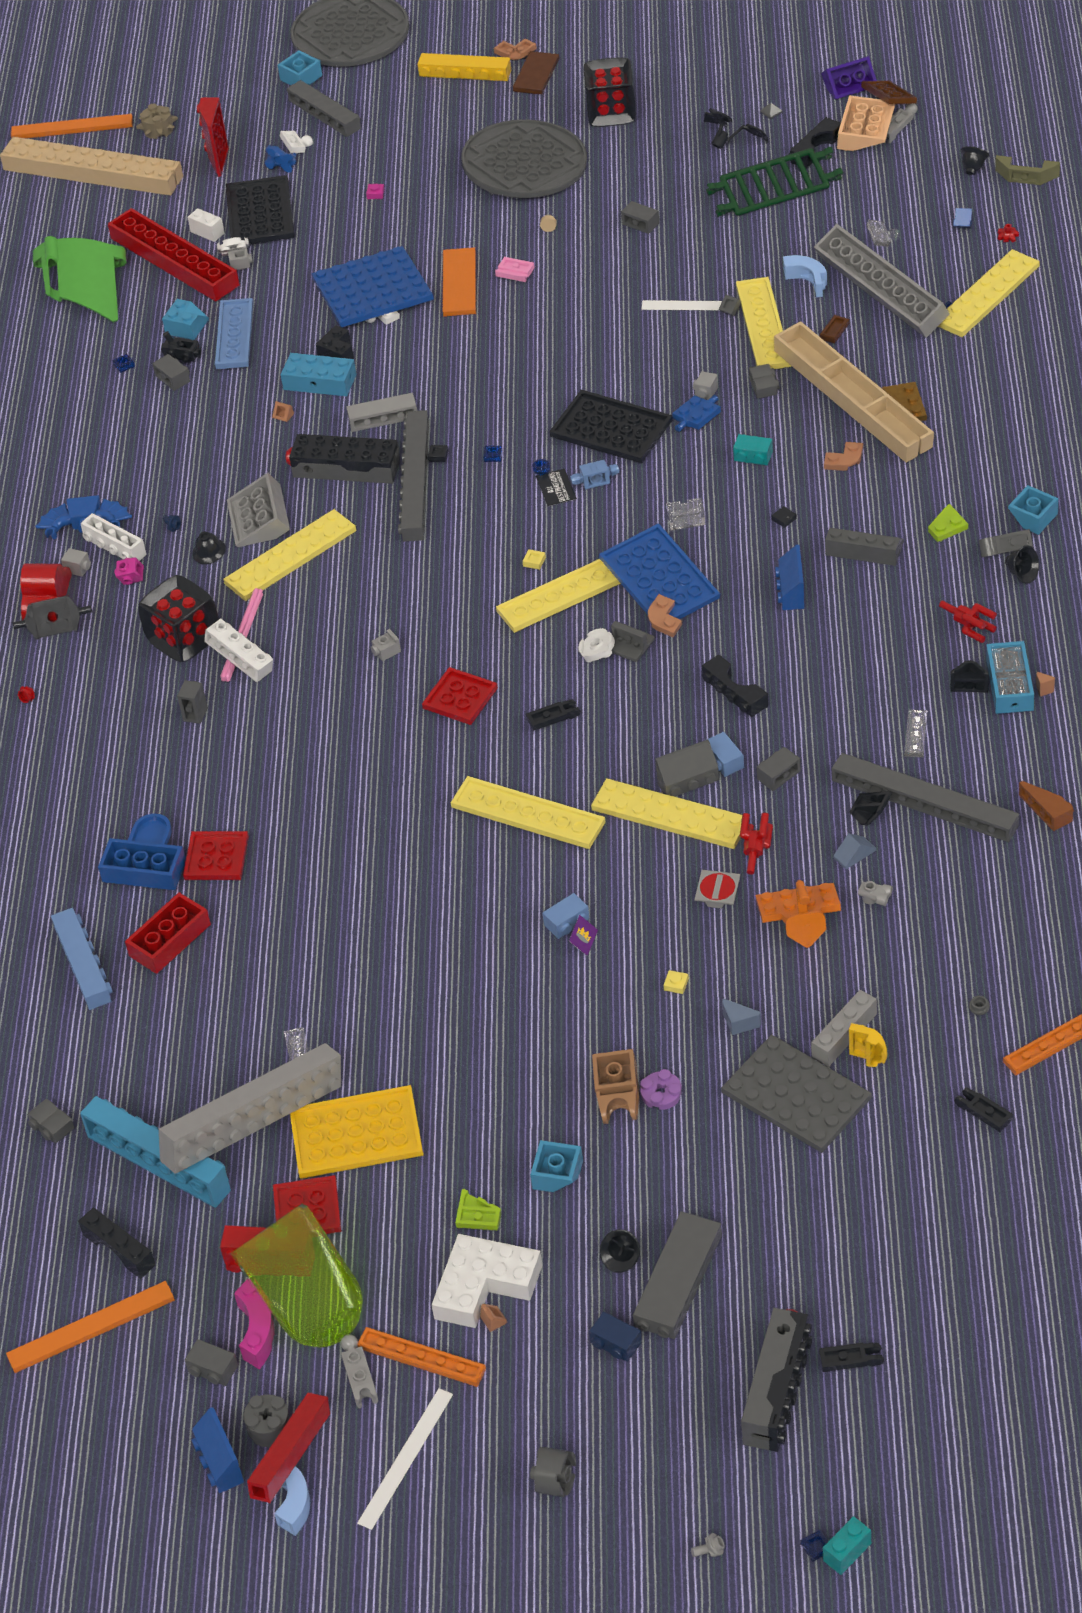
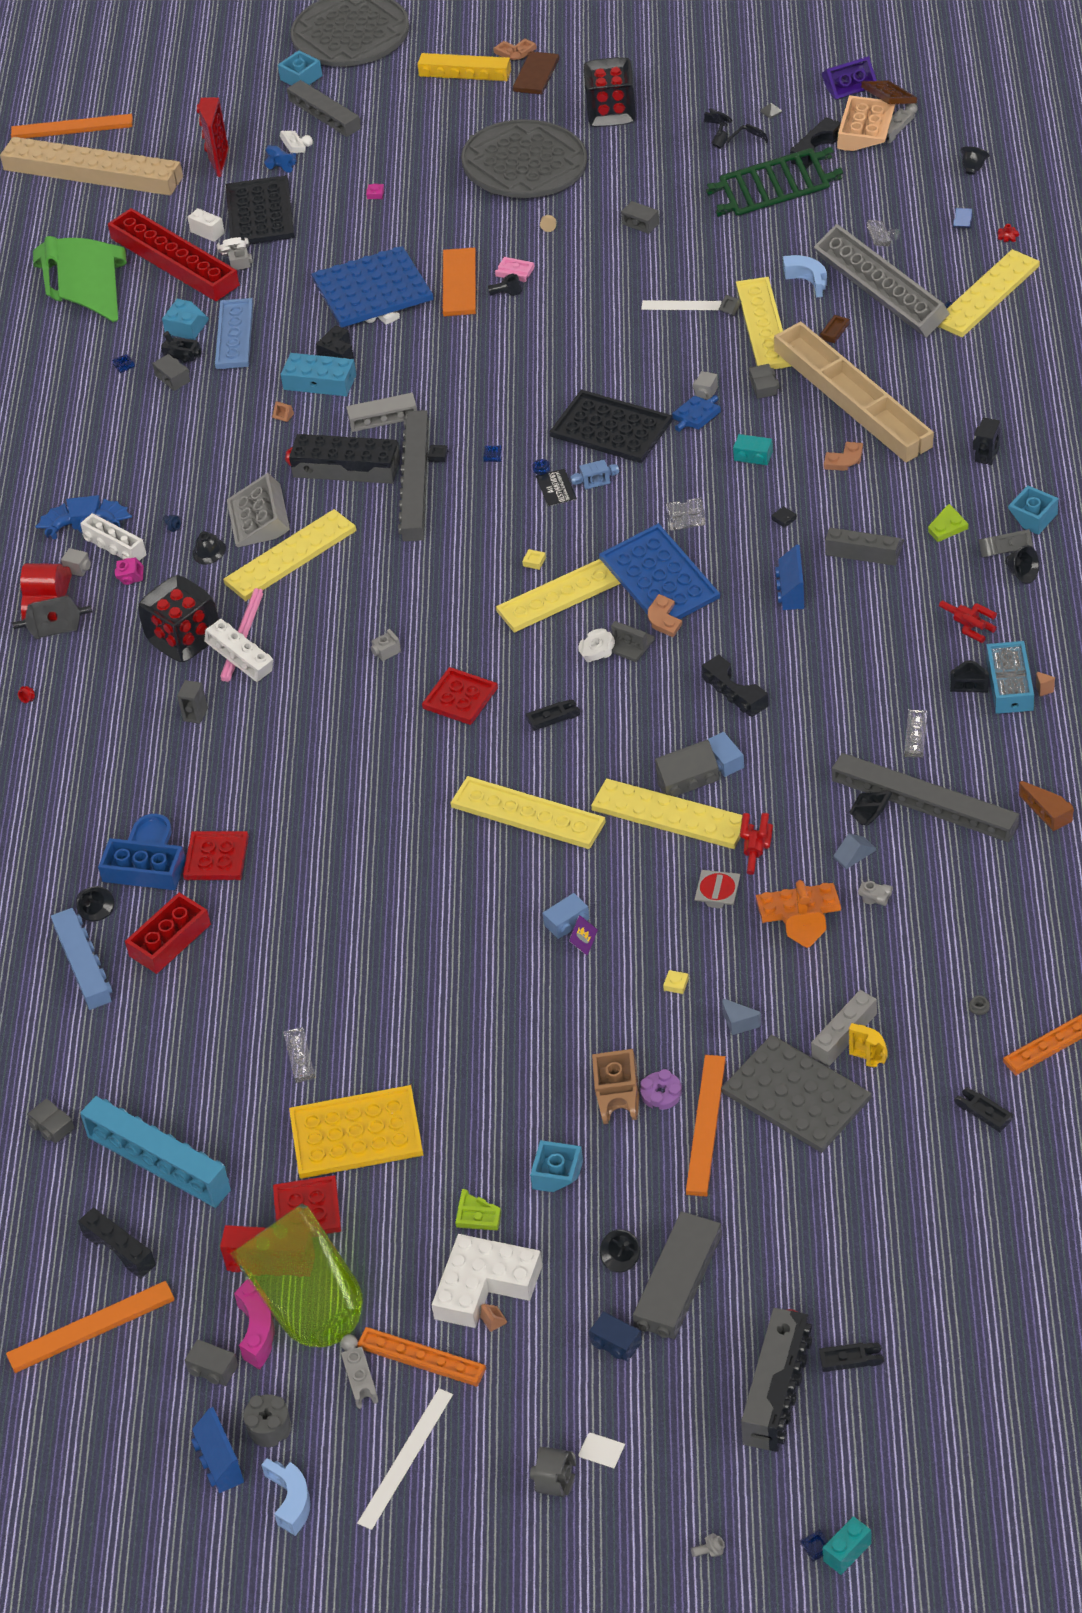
dark tan brick [136,103,178,139] -> none
light grey brick [159,1043,341,1174] -> none
red brick [247,1392,330,1503] -> none
dark grey brick [757,747,801,791] -> none
pearl gold wing [882,382,927,421] -> none
olive slope [995,155,1060,185] -> none
none -> black hat [76,886,114,921]
none -> black pin [488,273,522,296]
none -> white sticker [578,1433,625,1468]
none -> orange tile [686,1055,726,1196]
none -> black brick [973,417,1000,465]

